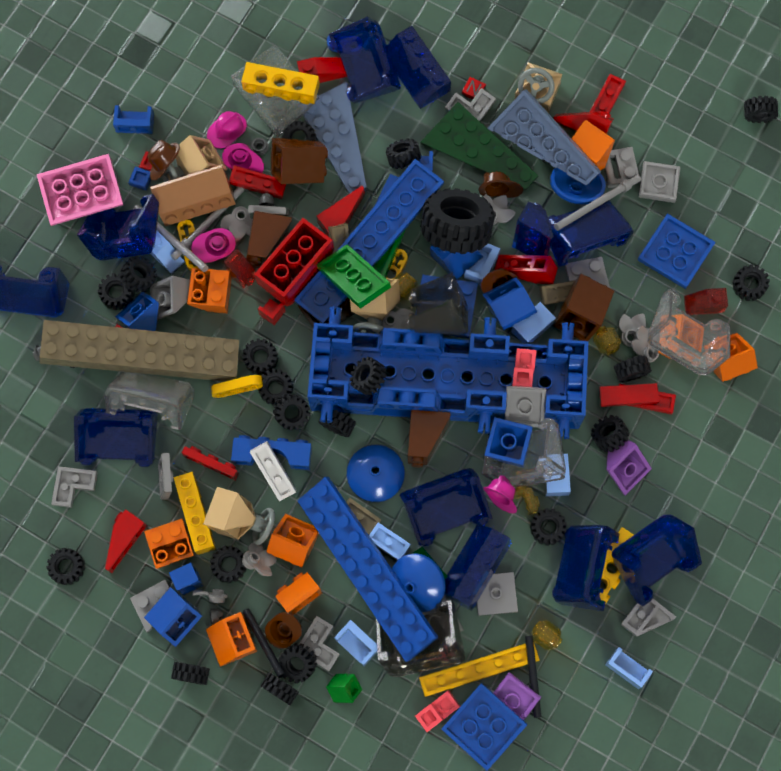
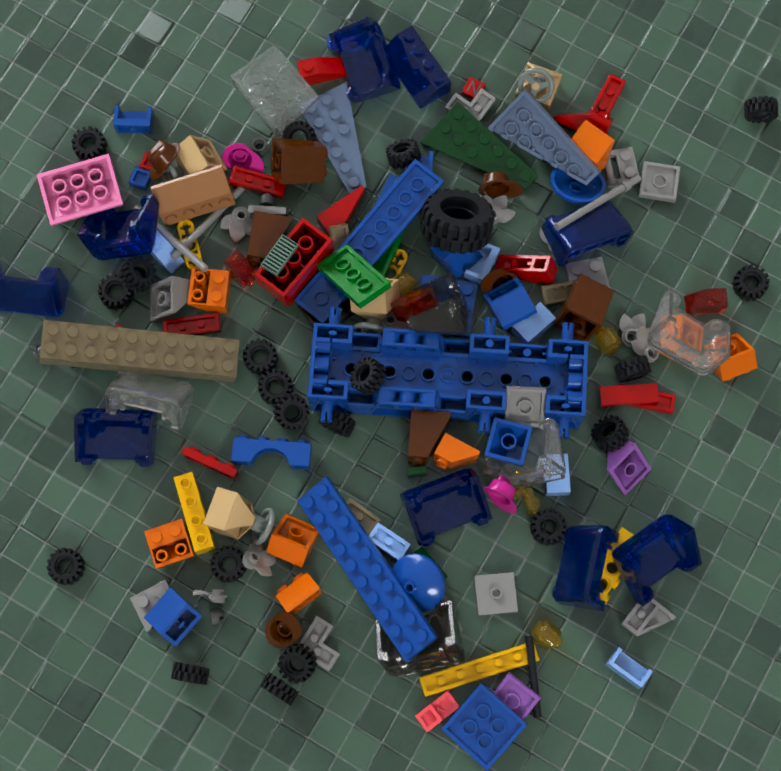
light grey plate [51,466,98,508] -> none
red slope [105,509,147,573] -> none
blue slope [115,292,159,331] -> none
light grey plate [158,453,173,500] -> none
blue panel [169,562,204,595] -> none
dark pink piece [191,228,236,263] -> none
orange slope [206,612,257,667] -> none
dark pink piece [207,111,247,149] -> none
yellow beam [211,375,263,398] -> none
yellow brick [241,62,320,104] -> none
black bar [242,608,285,678] -> none
white plate [250,441,297,501] -> none
red panel [258,299,286,326] -> none
green panel [326,674,362,703] -> none
light blue panel [334,620,380,666] -> none
blue dish [347,445,405,502] -> none
clear blue slope [444,524,512,611] -> none
clear blue slope [512,201,554,256] -> none
coral slope [512,348,537,387] -> none
blue plate [637,214,716,289] -> none
none -> black tyre [71,126,107,161]
none -> red tile [162,312,221,335]
none -> sand green tile [261,234,299,277]
none -> clear red slope [390,286,438,323]
none -> dark green tile [407,465,427,479]
none -> orange slope [433,433,480,470]

